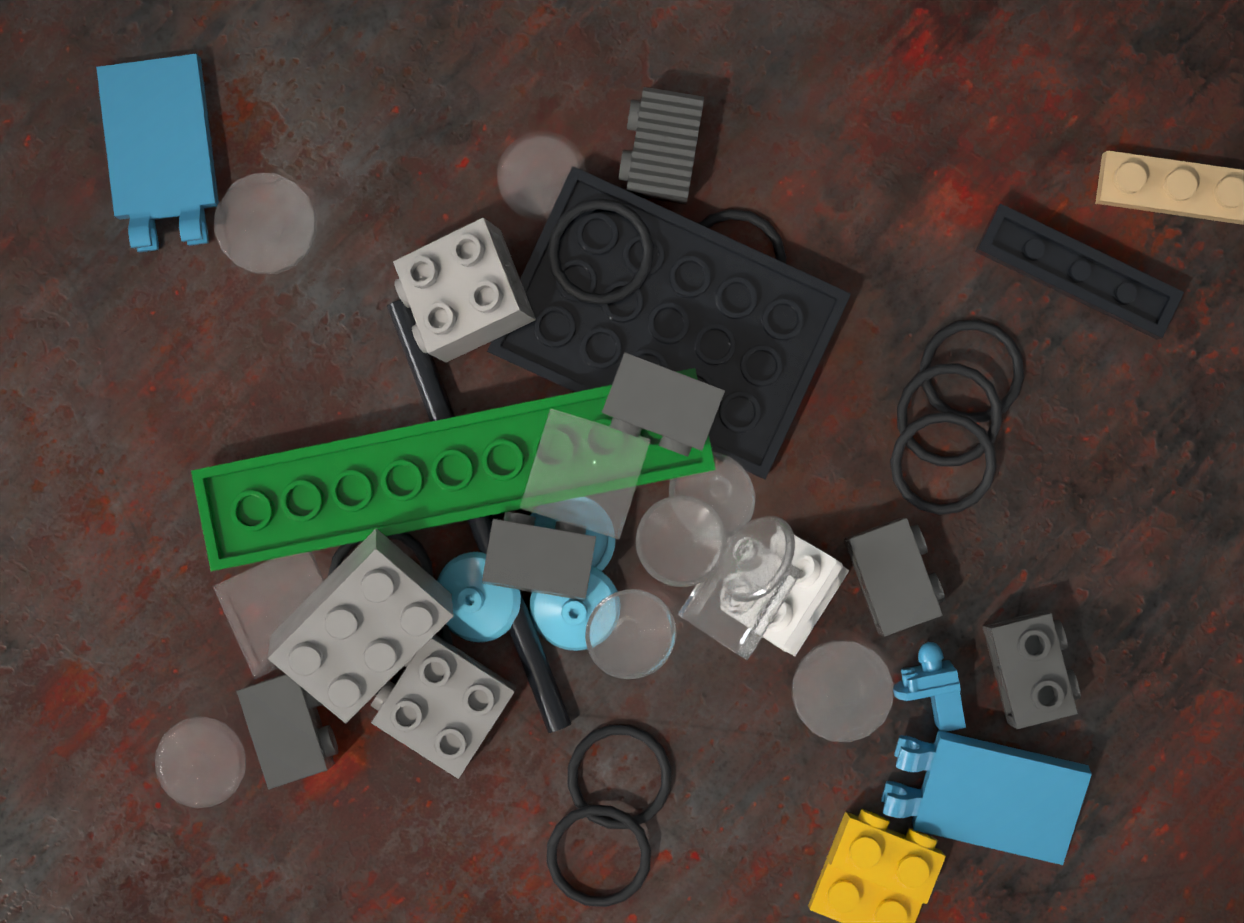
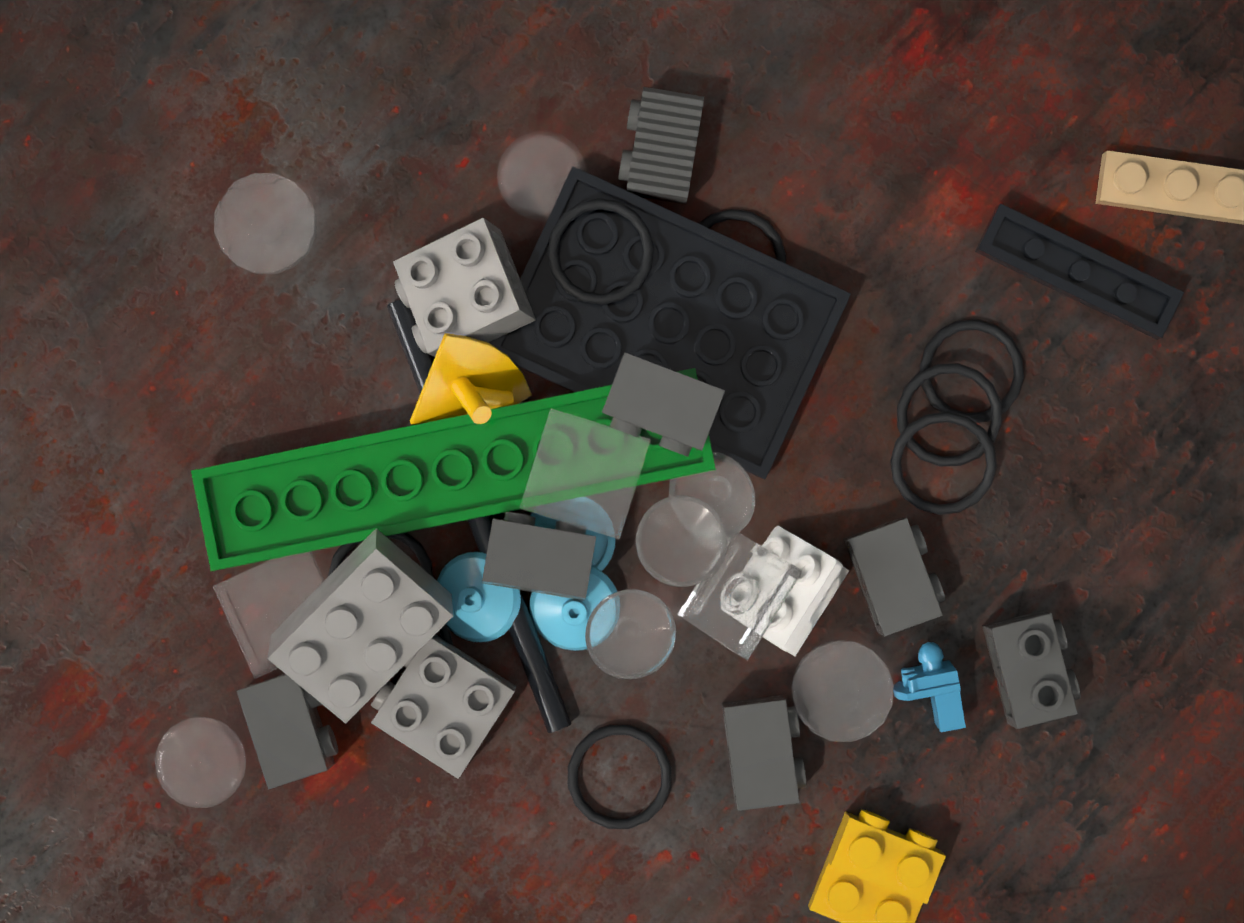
dark azure tile [96,54,219,252] -> none
black piece [546,805,651,907] -> none
clear piece [721,516,795,602] -> none
dark azure tile [881,730,1092,865] -> none
none -> yellow shield [410,333,532,425]
none -> dark grey brick [722,695,807,811]

